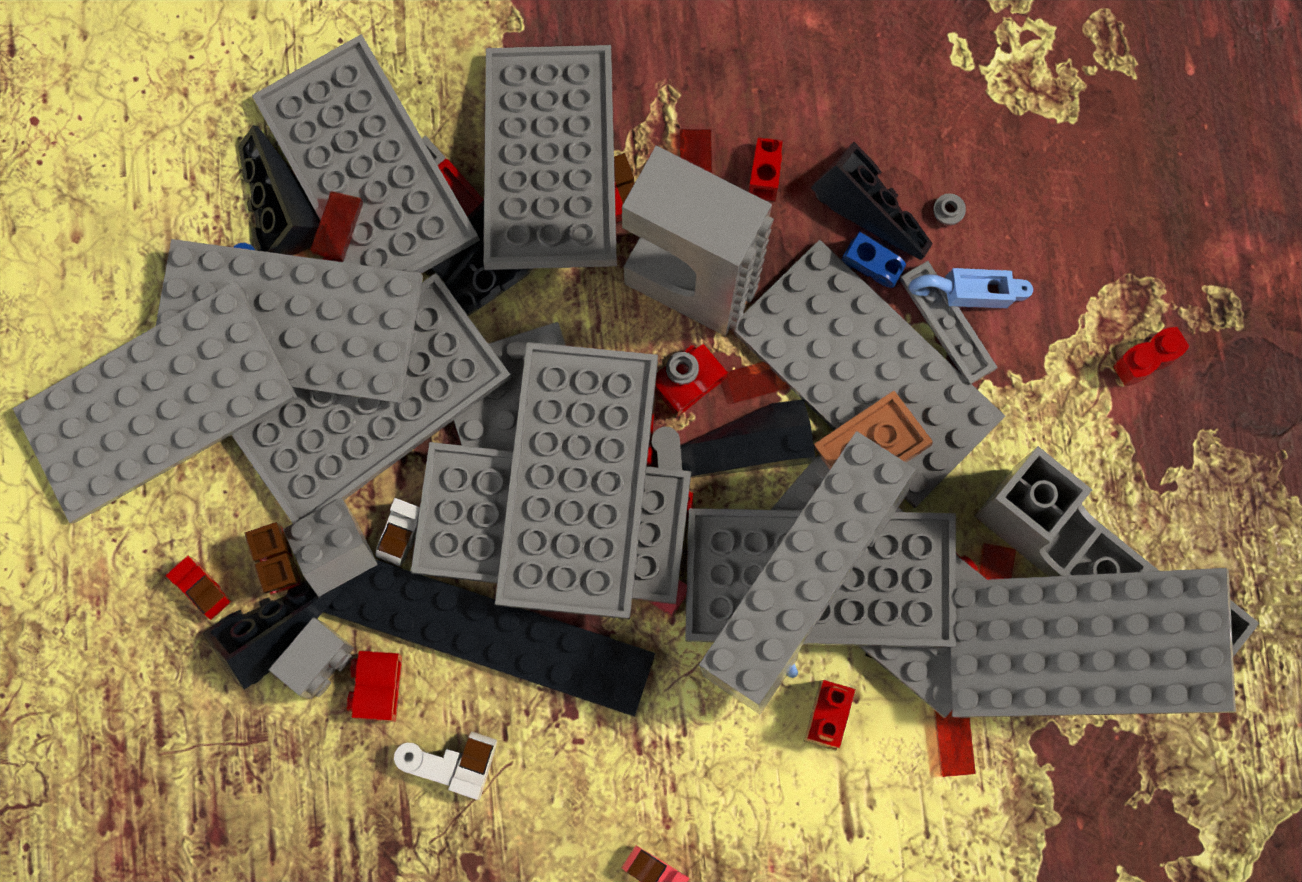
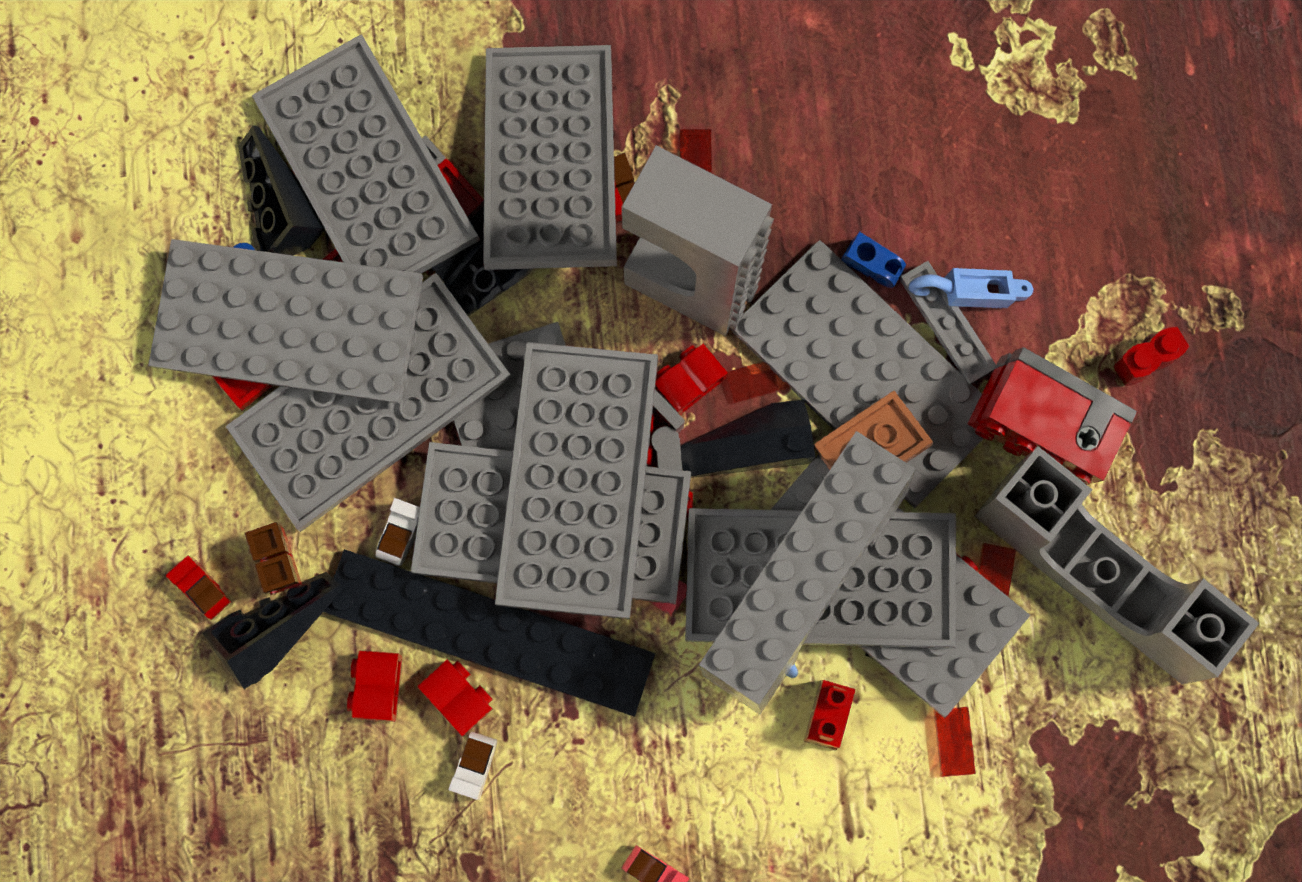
light grey plate [13,282,297,523] -> none
light grey brick [269,617,354,699] -> none
light grey brick [283,497,378,597] -> none
clear red tile [311,191,364,261] -> none
white leg [394,743,463,786] -> none
light grey plate [666,352,699,385] -> none
red leg [749,137,783,202] -> none
black wedge [811,142,933,260] -> none
light grey plate [933,194,966,225] -> none
light grey plate [951,568,1236,718] -> none
none -> red brick [417,659,493,737]
none -> light grey tile [652,390,685,433]
none -> red piece [967,347,1137,485]

